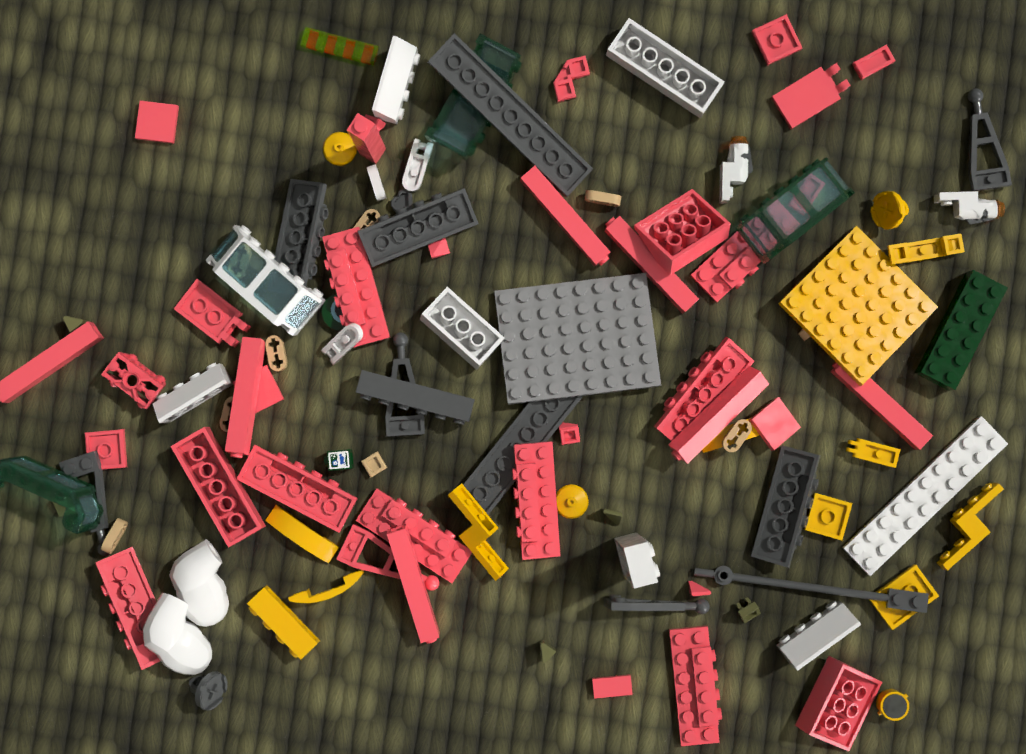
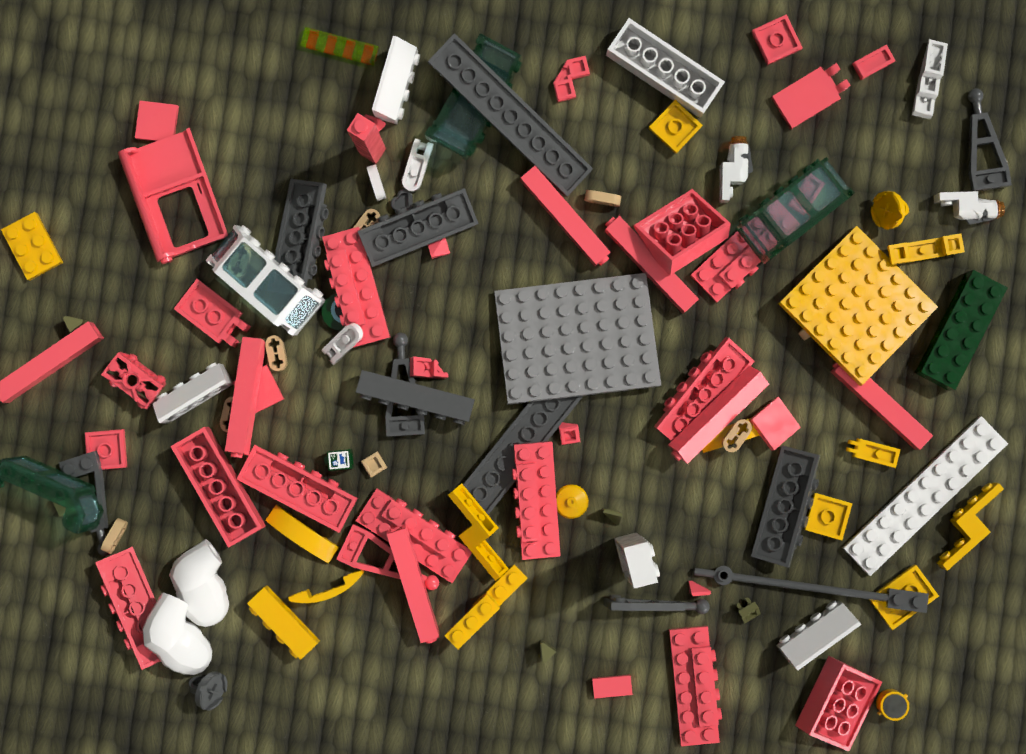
yellow piece [323,132,357,166] -> none
white slope [420,287,505,370] -> none
none -> yellow plate [1,212,63,281]
none -> coral piece [118,128,229,264]
none -> coral slope [410,356,448,379]
none -> yellow bracket [444,564,528,649]
none -> yellow plate [648,100,703,154]
none -> white slope [912,39,948,119]

